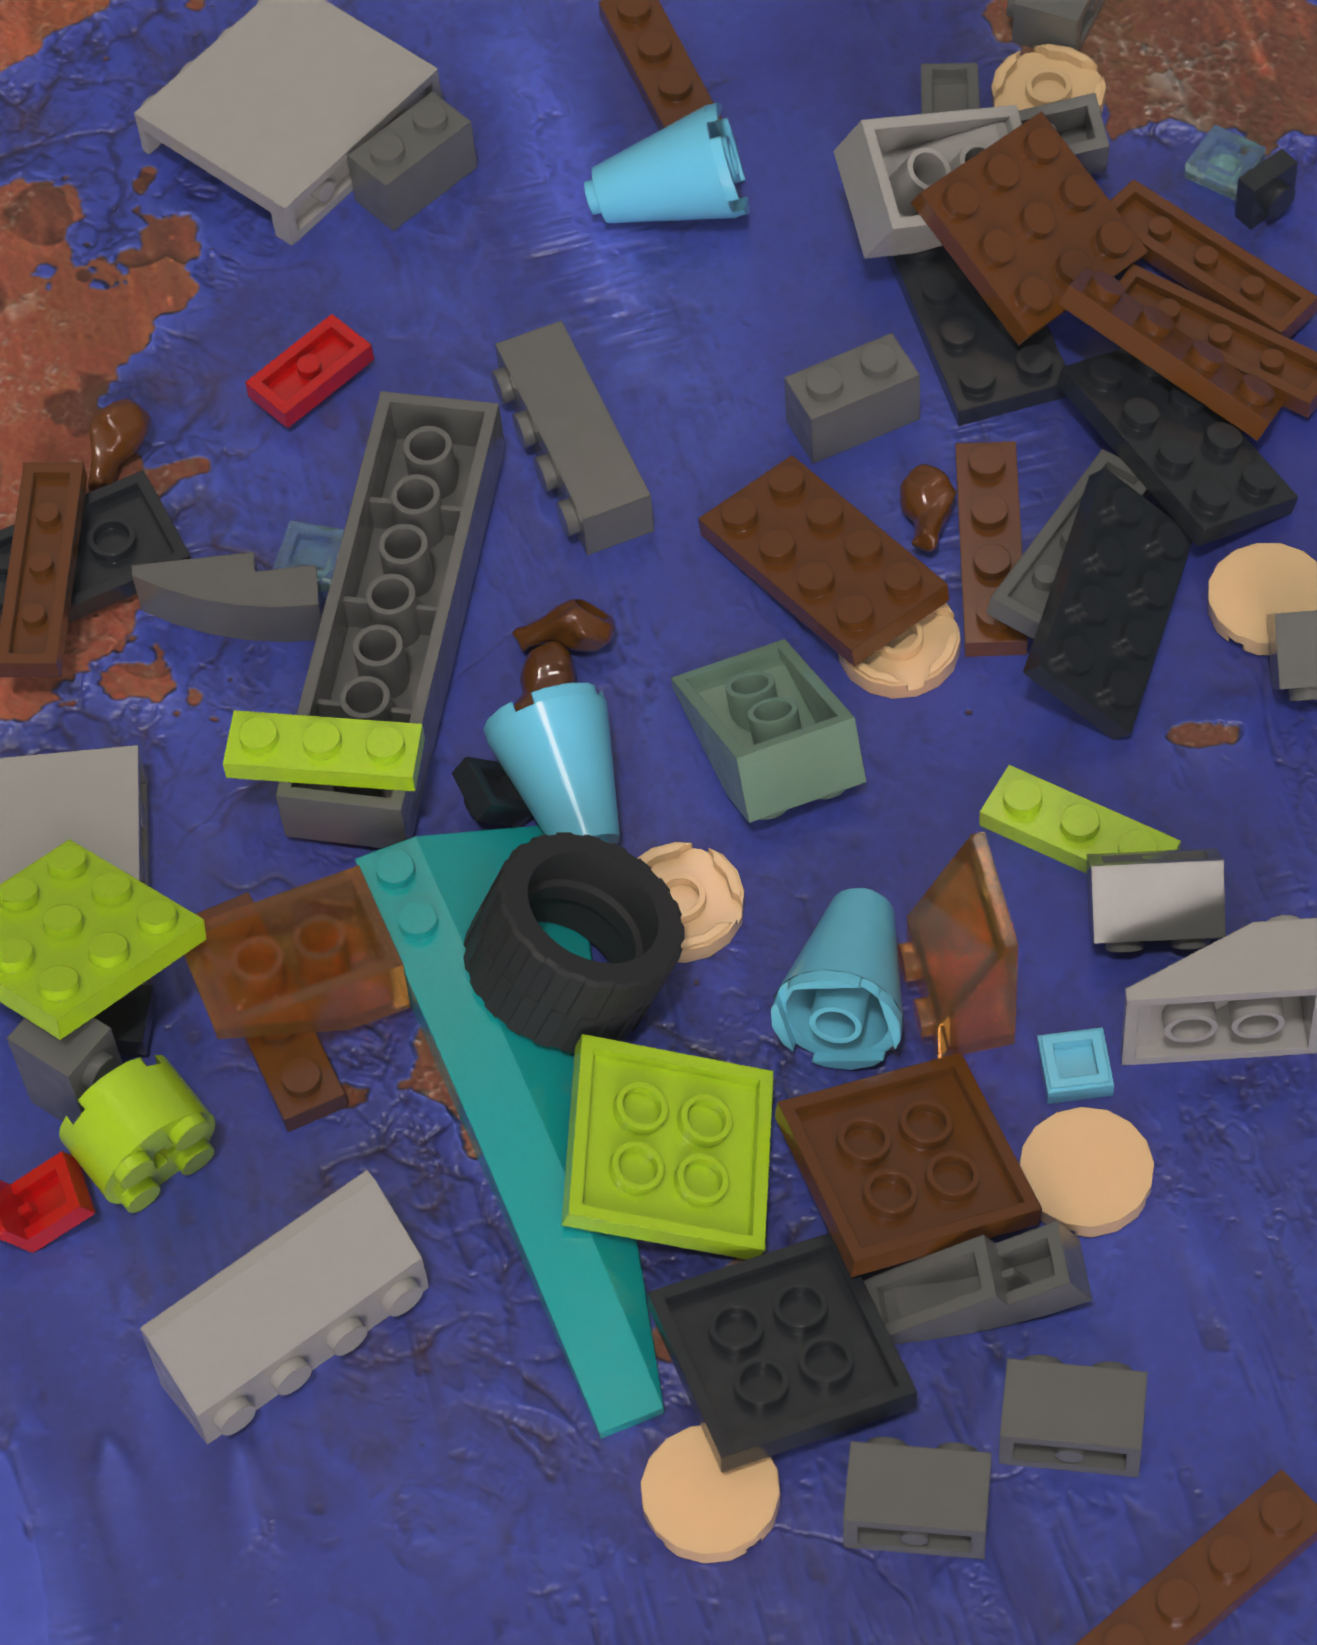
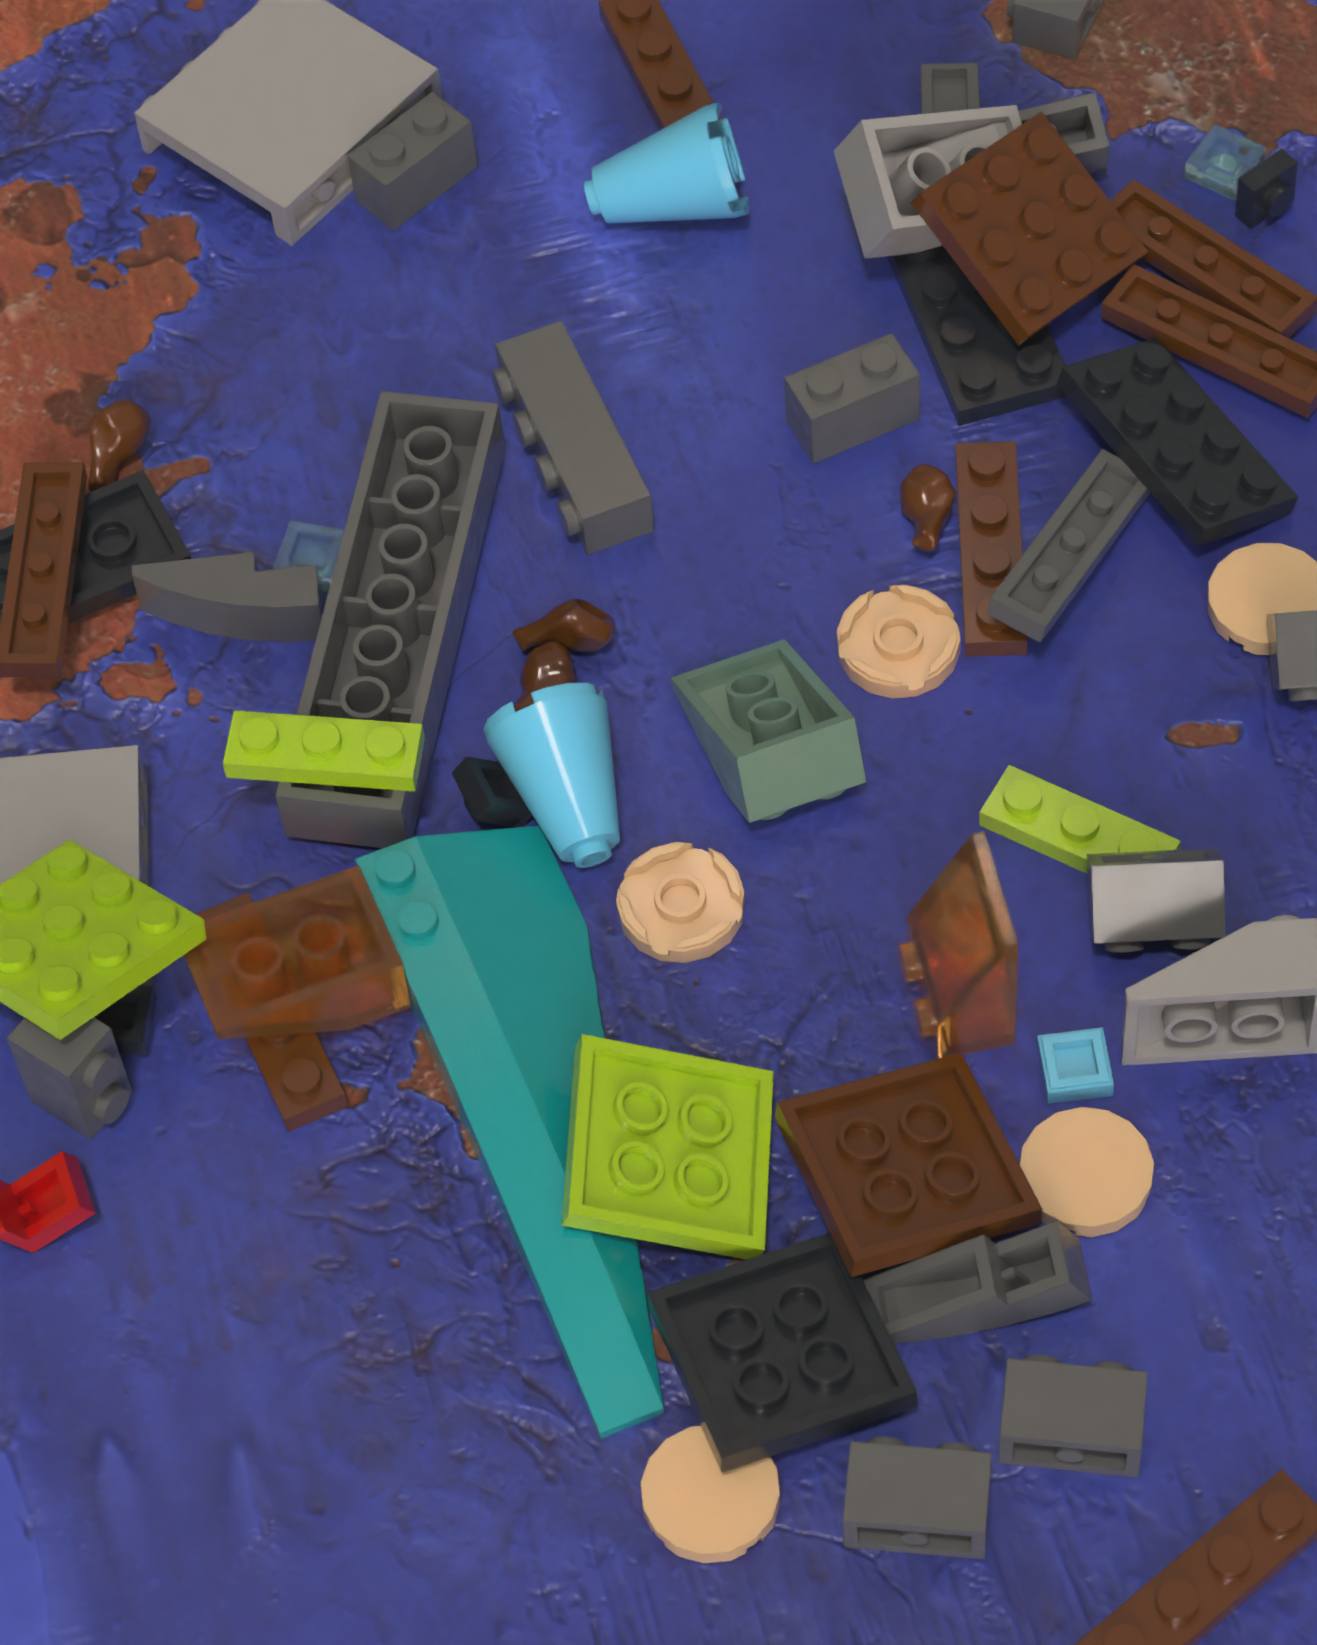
lime brick [59,1055,216,1213] -> none
light grey slope [140,1170,429,1445] -> none
red plate [245,314,374,428] -> none
black tyre [463,832,685,1052] -> none
reddish brown plate [698,455,950,667] -> none
medium azure cone [771,888,903,1070] -> none
tan tile [991,44,1106,115] -> none
black plate [1023,468,1192,740] -> none
reddish brown plate [1057,266,1285,441] -> none

